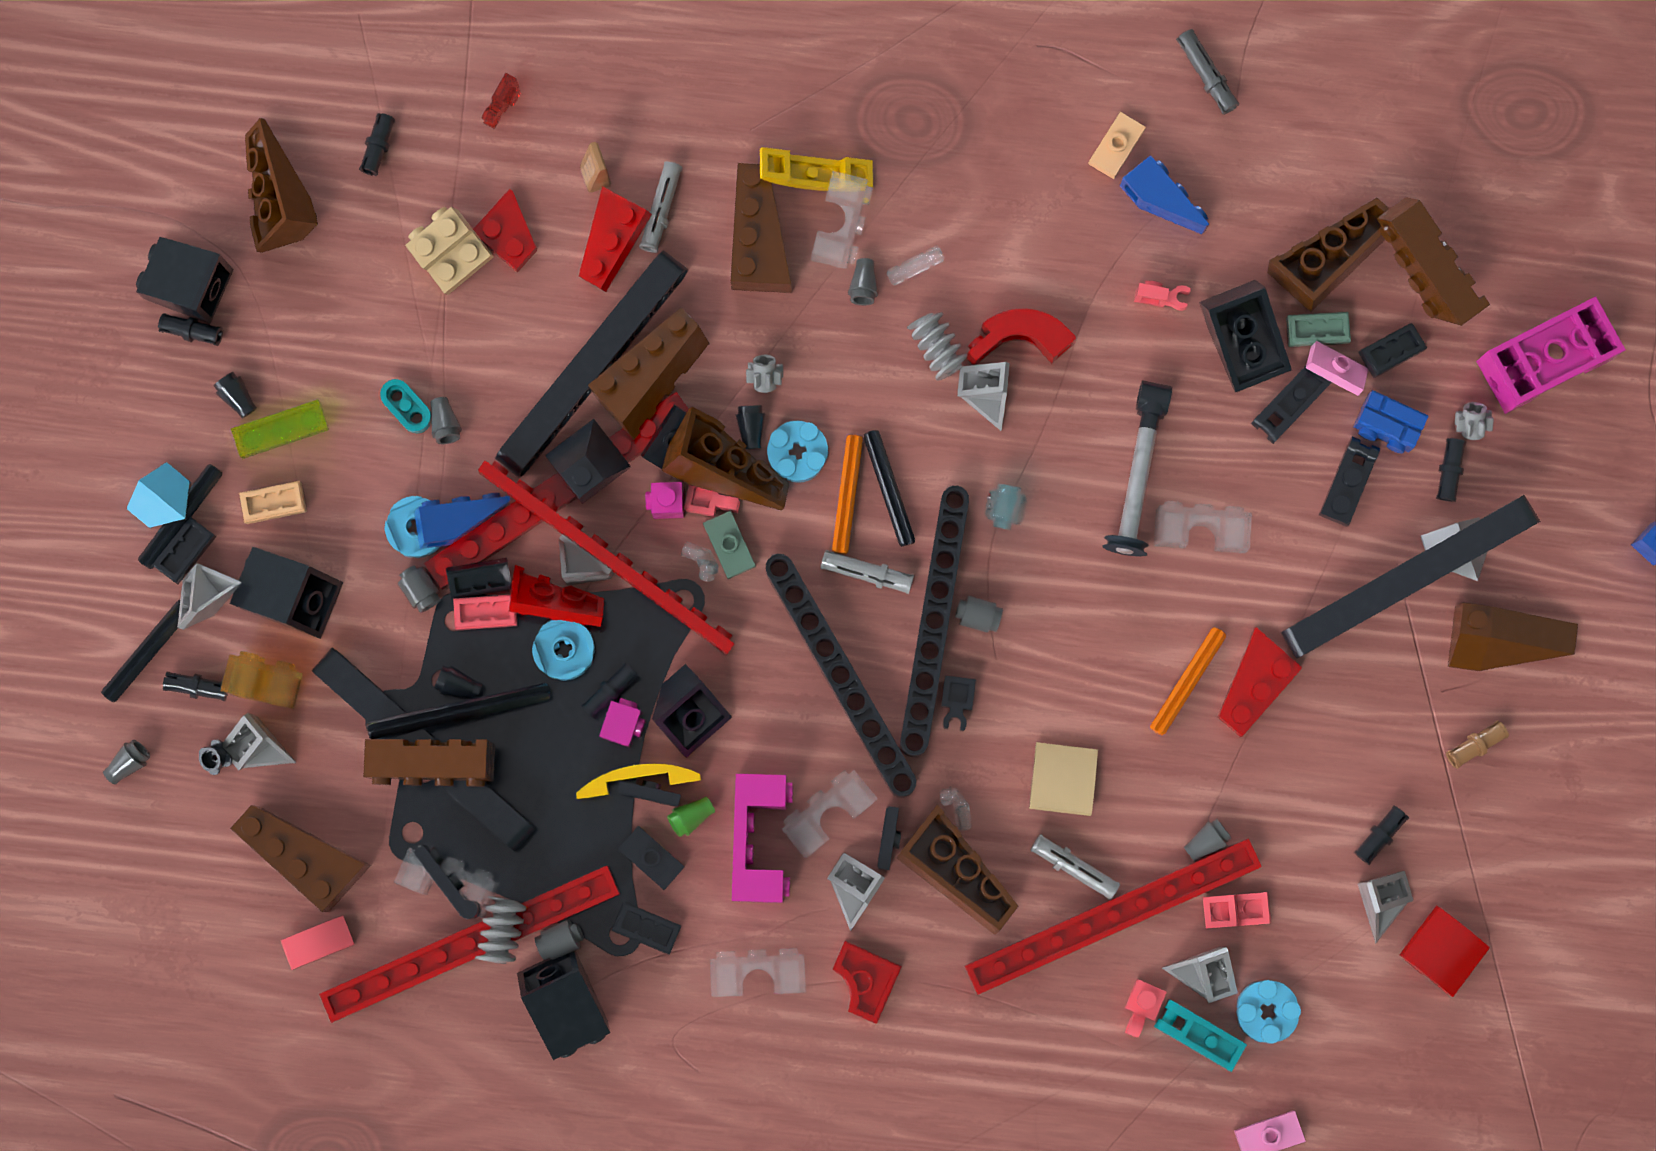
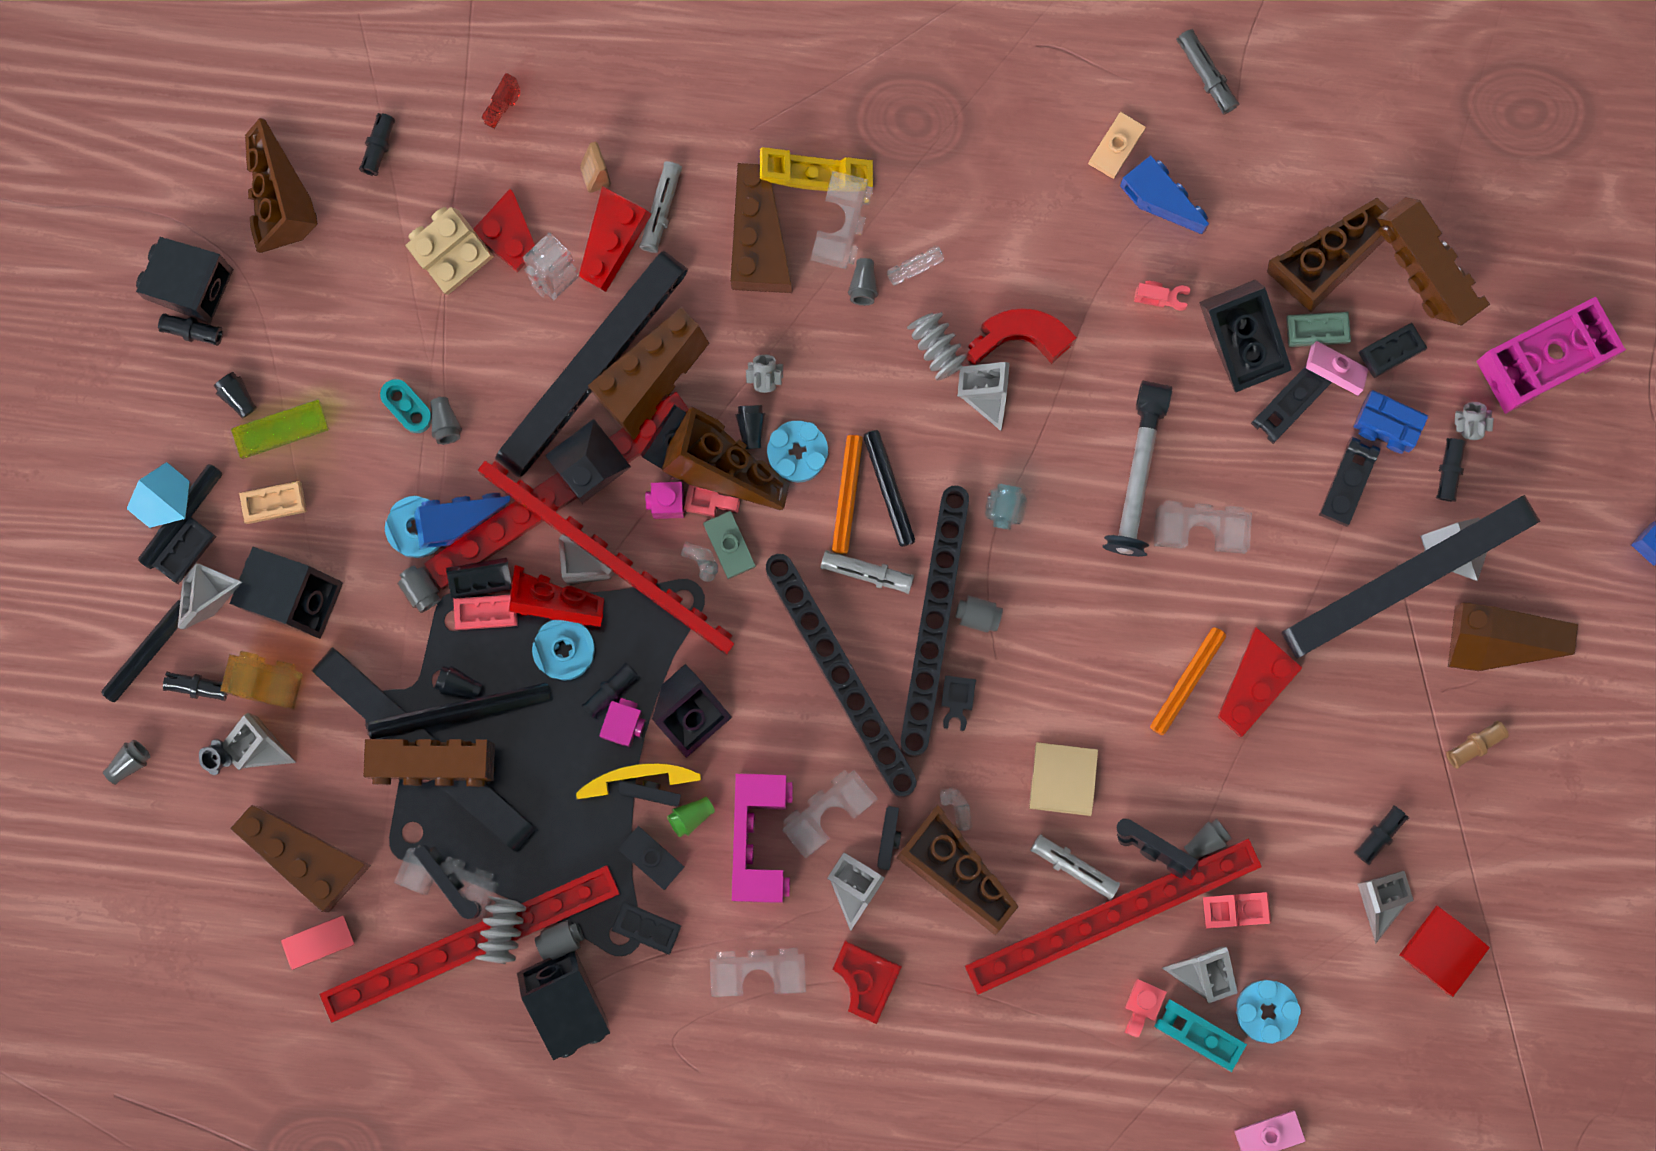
none -> clear arch [523,232,579,301]
none -> black plate [1117,819,1198,880]

